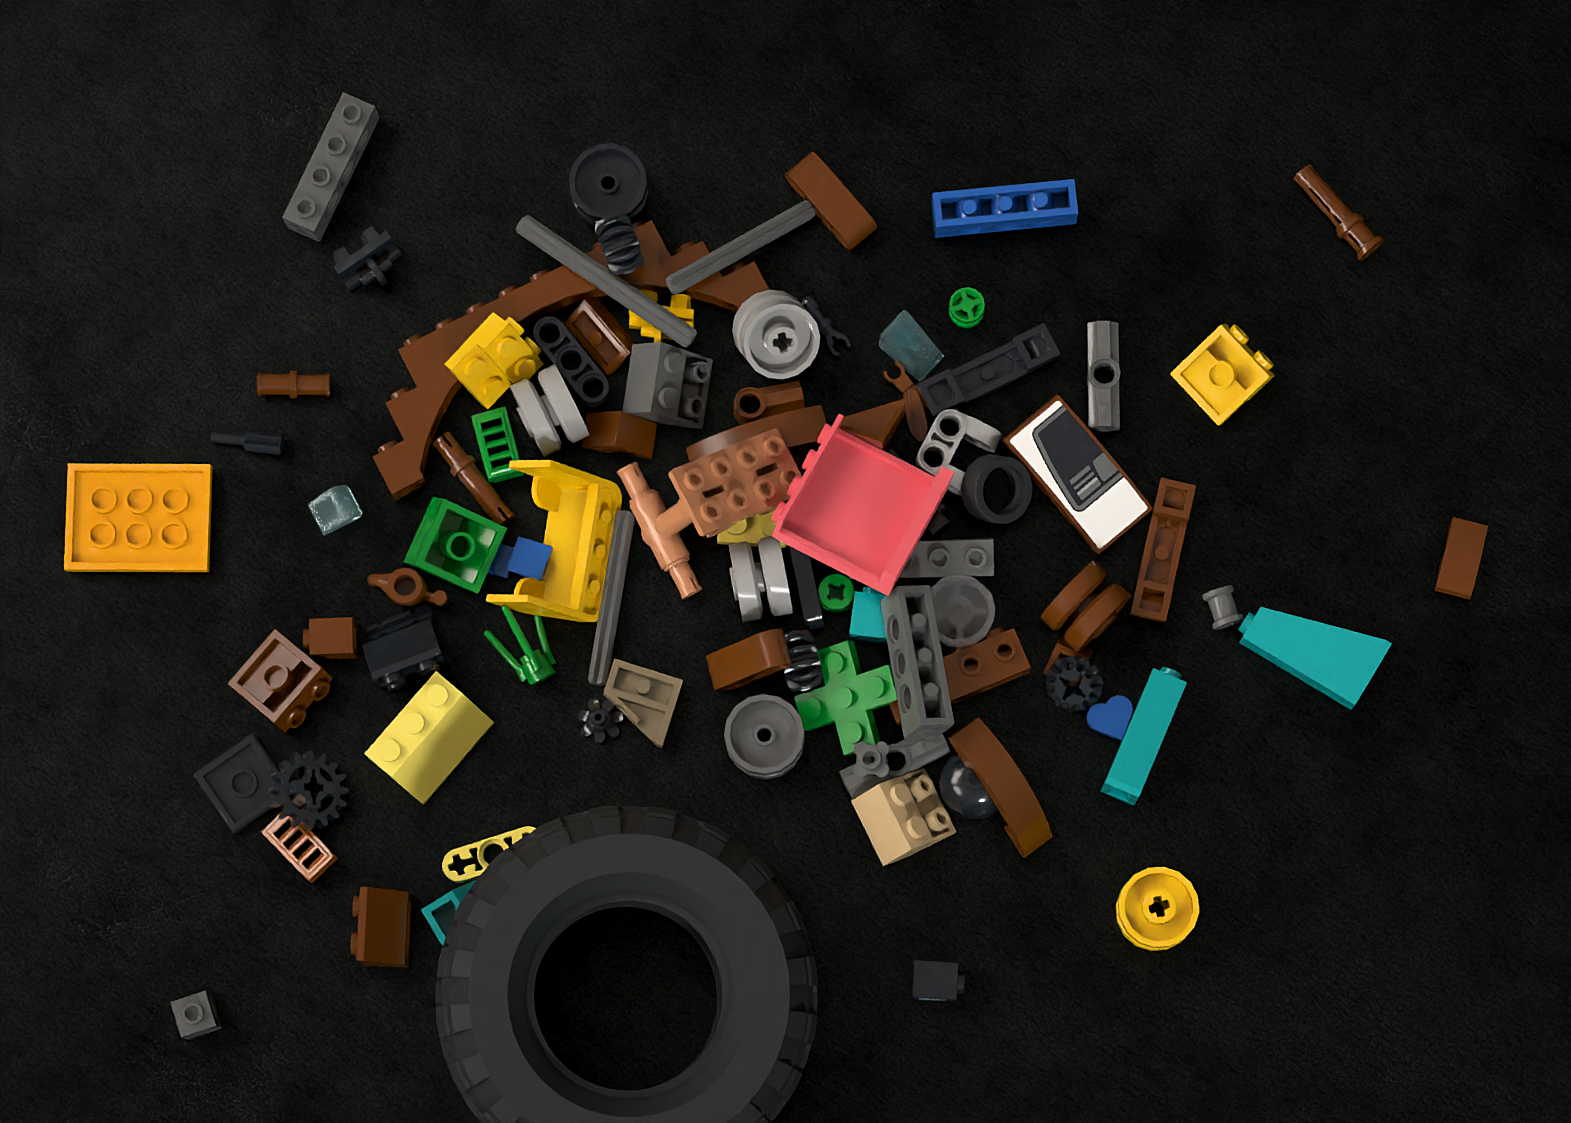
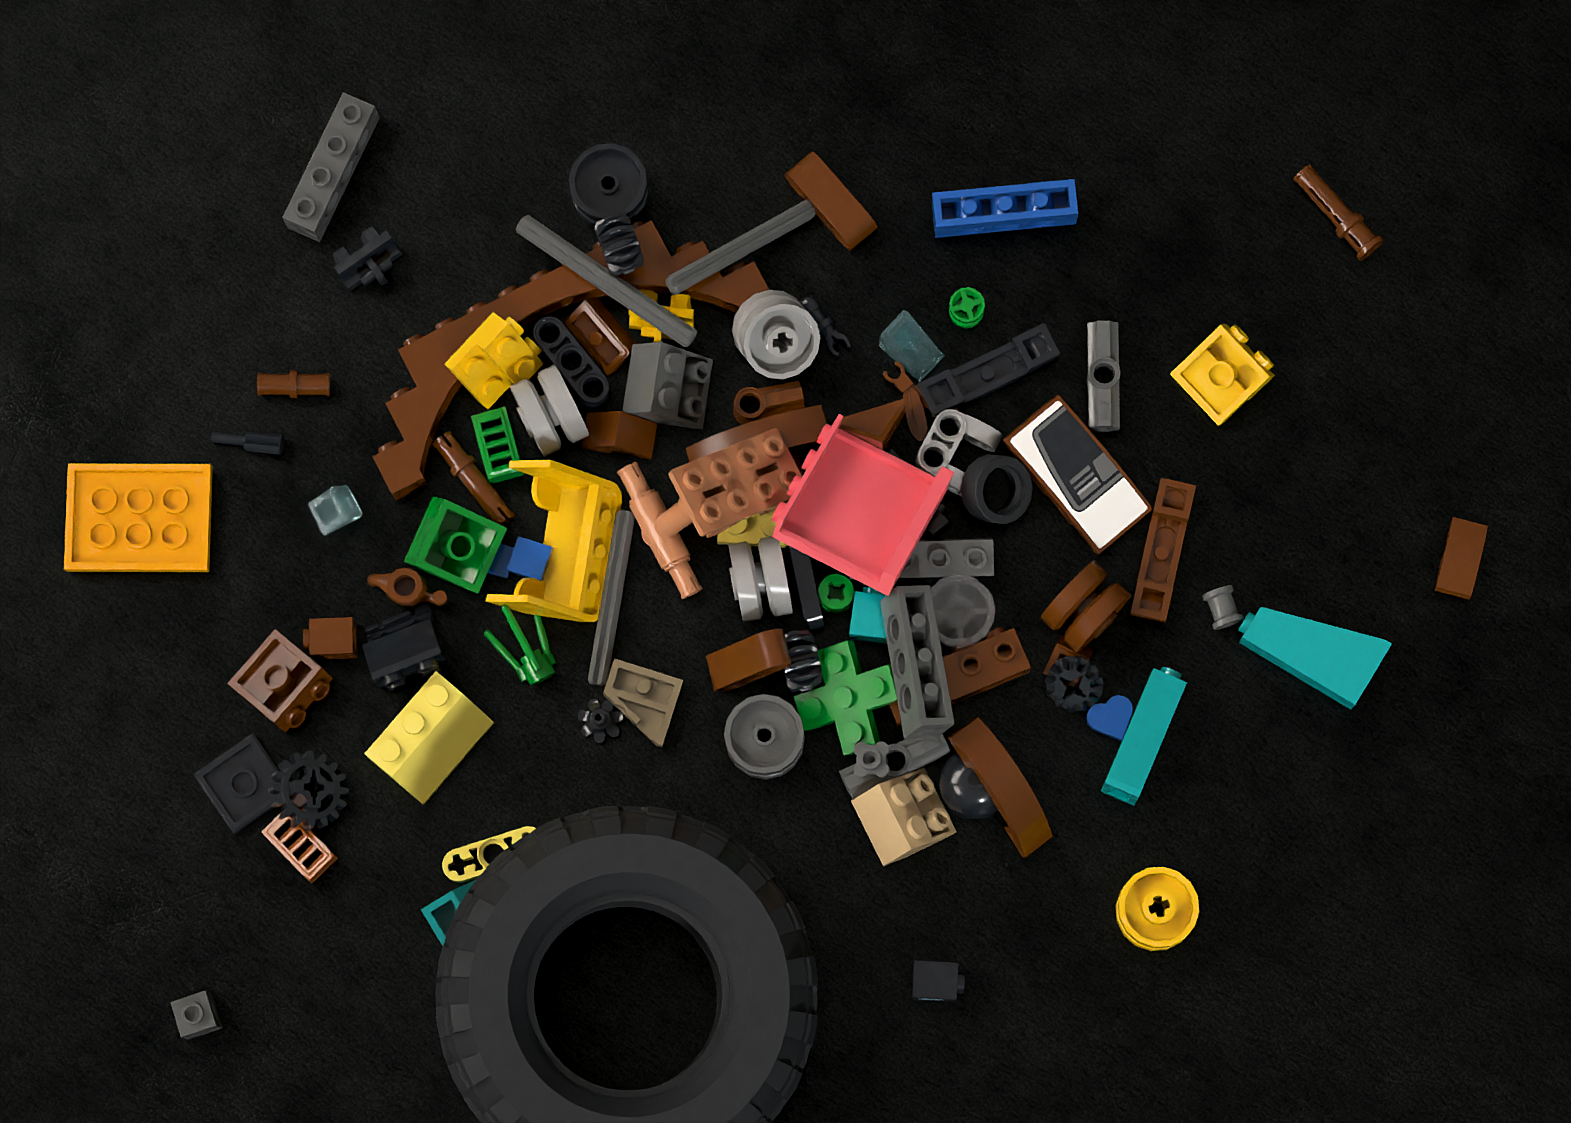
reddish brown slope [351,887,412,967] -> none

